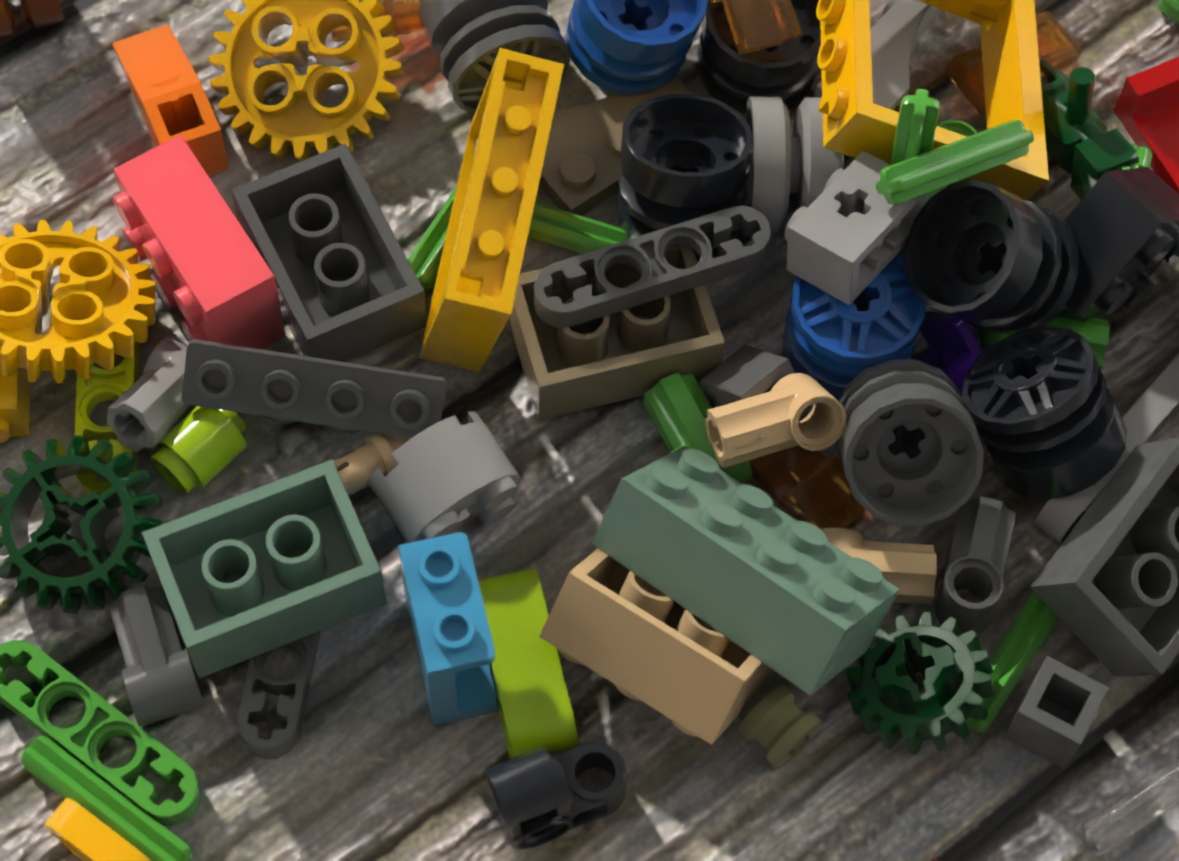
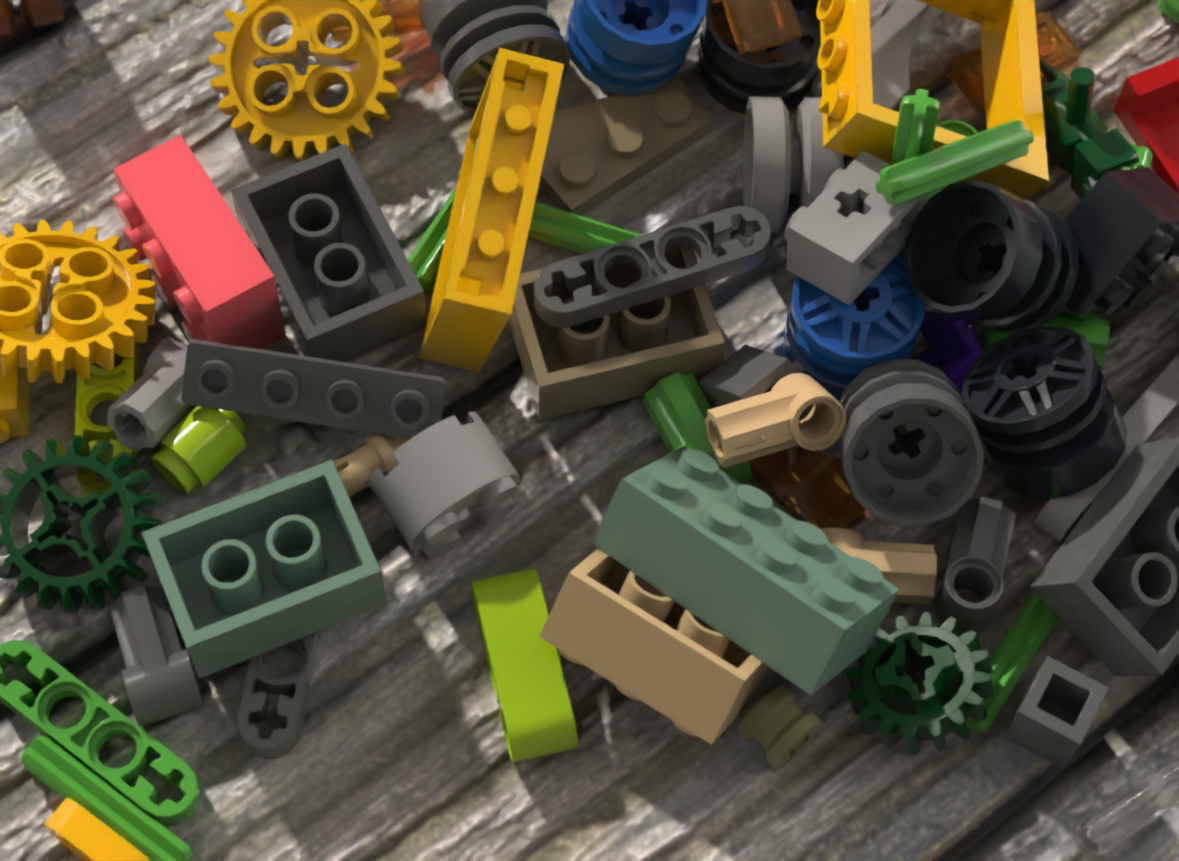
orange slope [112,24,229,176] -> none
dark azure panel [398,532,498,726] -> none
black piece [485,742,627,849] -> none
black wheel [617,94,753,257] -> none

